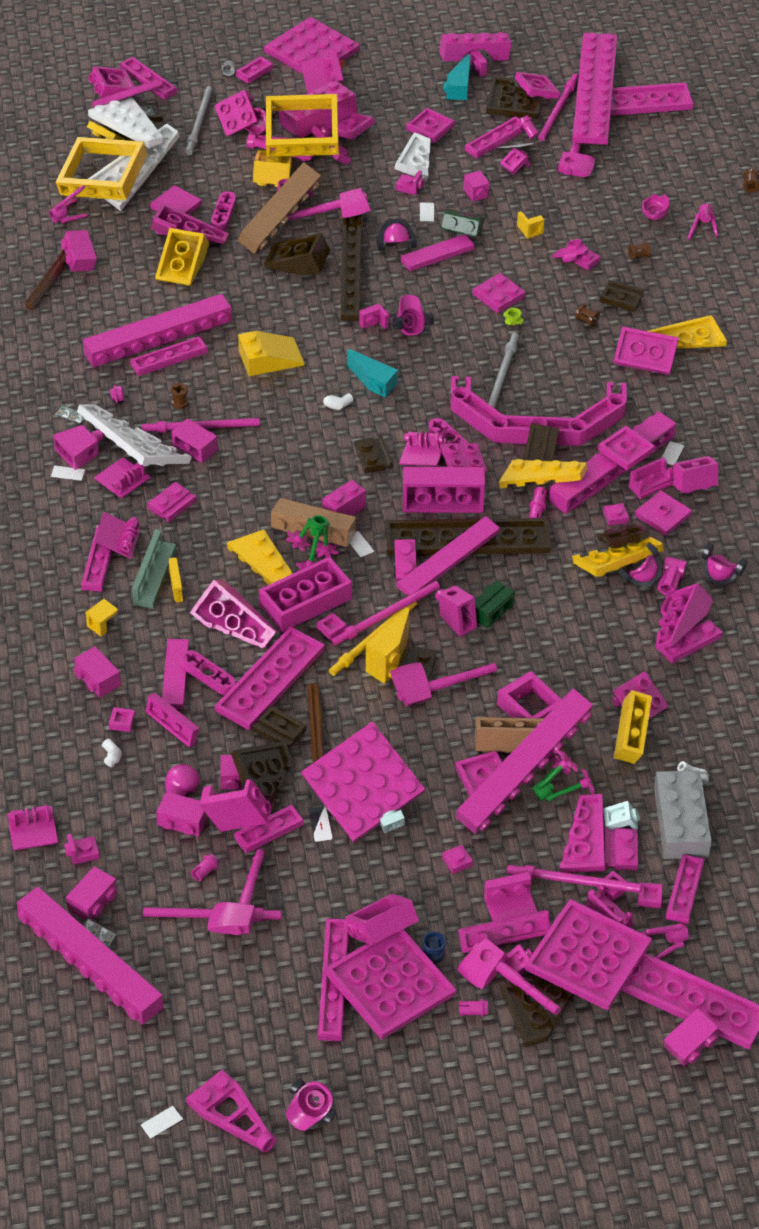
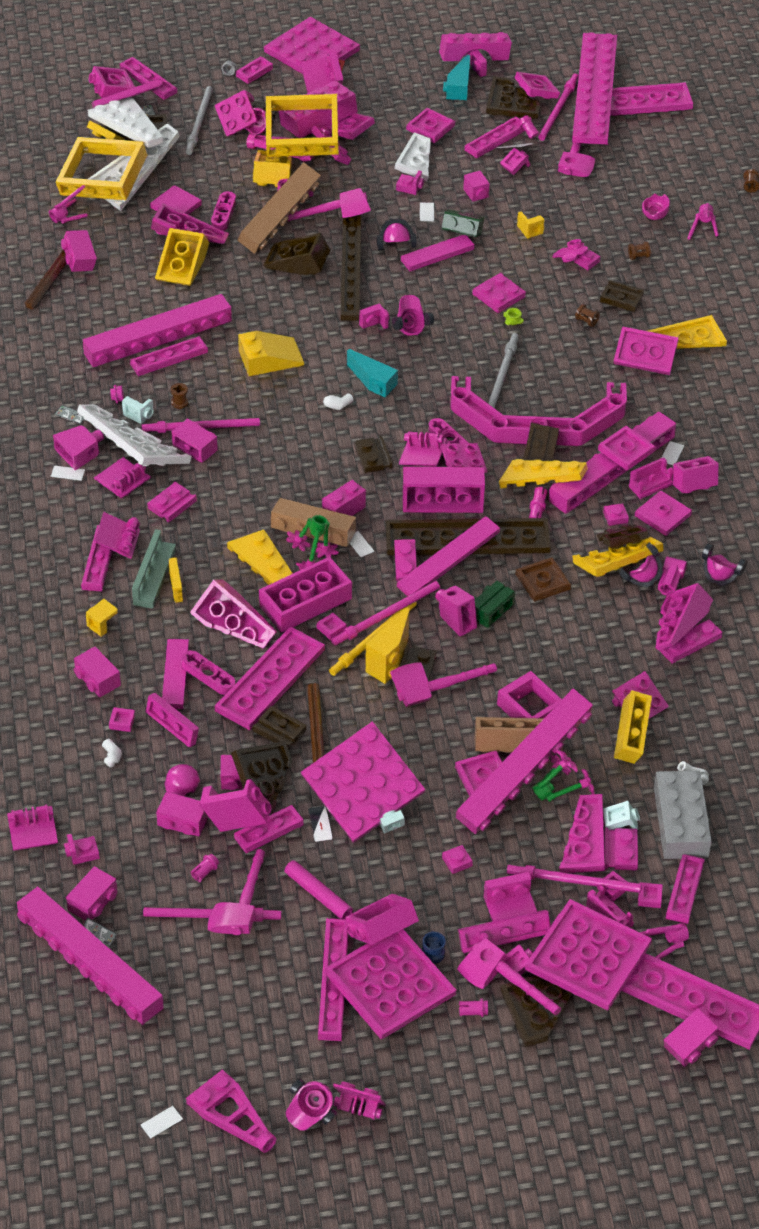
none -> light aqua bracket [122,396,154,424]
none -> dark pink piece [284,860,353,919]
none -> dark pink hinge [333,1082,386,1120]
none -> reddish brown tile [515,557,571,602]

